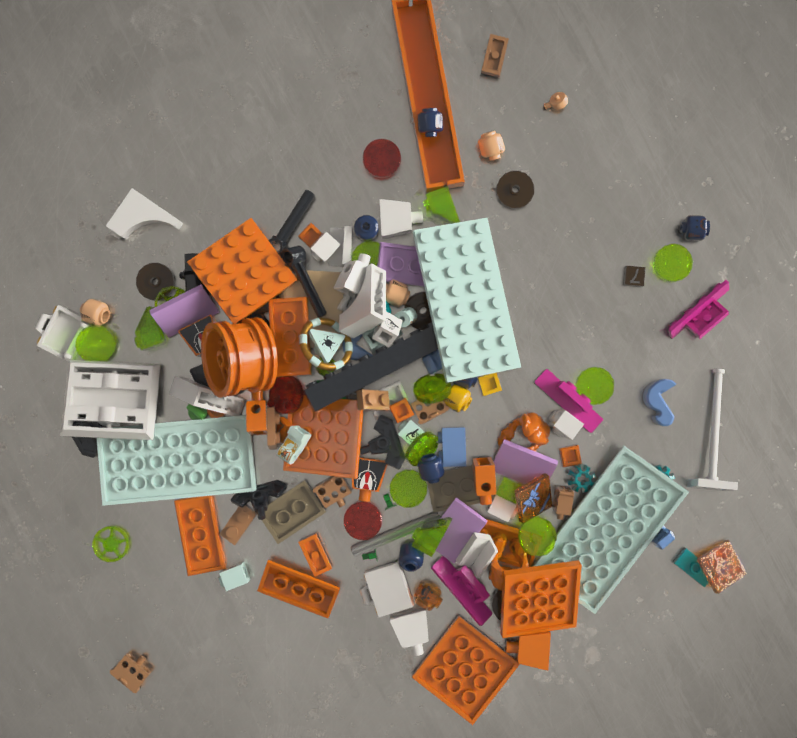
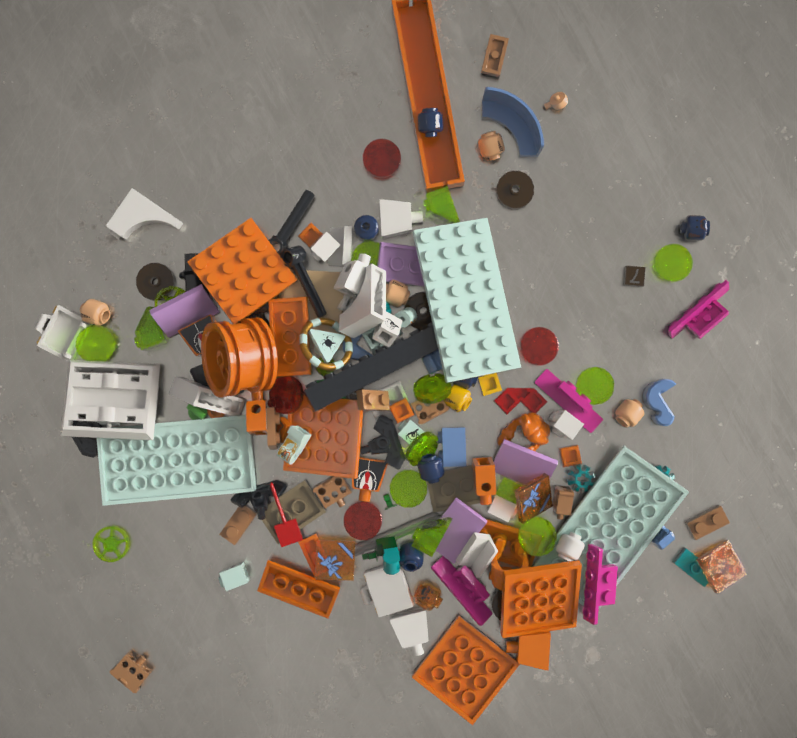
orange tile [174,495,226,576] -> none
white tile [687,369,738,491] -> none
none -> red piece [269,483,303,547]
none -> clear orange tile [314,540,355,581]
none -> leg [376,536,400,575]
none -> medium blue panel [482,87,544,157]
none -> red tile [493,388,547,415]
none -> clear red tile [519,327,559,365]
none -> white head [556,532,585,562]
none -> dark pink bracket [583,544,618,625]
none -> light nougat head [615,399,644,428]
none -> medium nougat plate [685,505,730,540]

